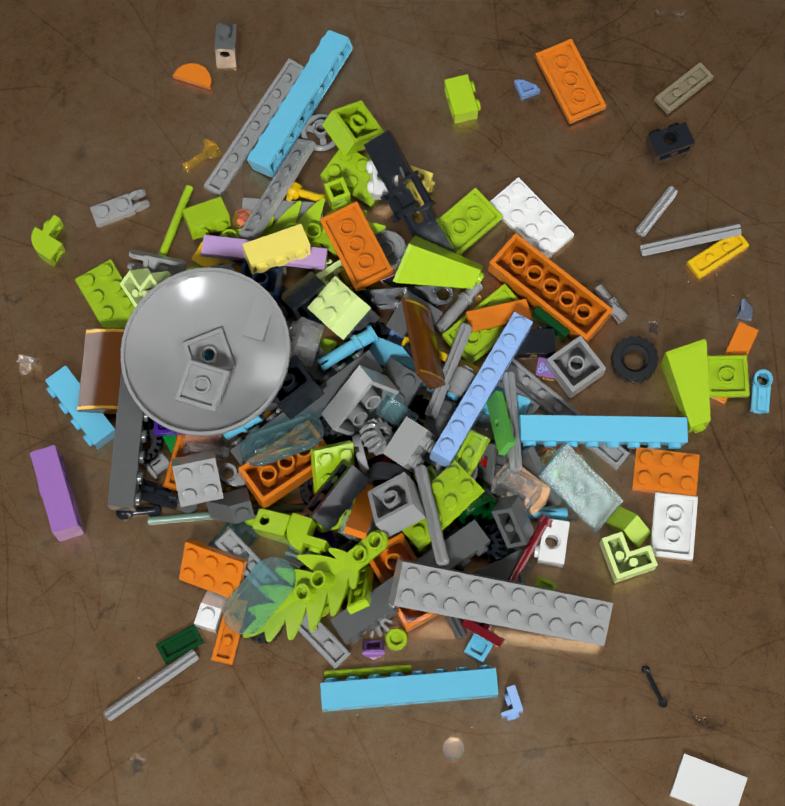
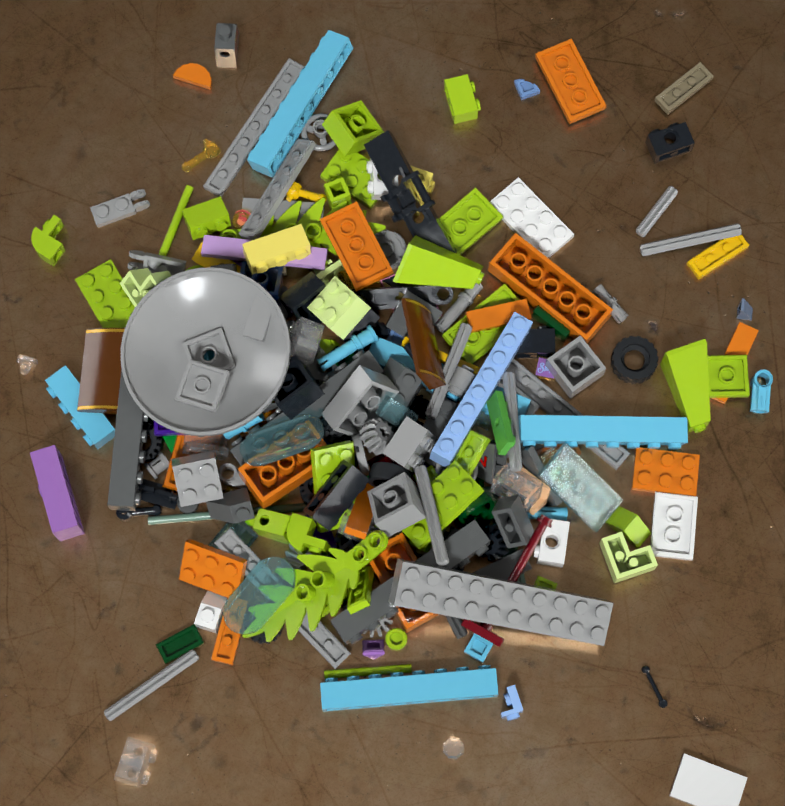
none -> clear brick [114,737,158,789]

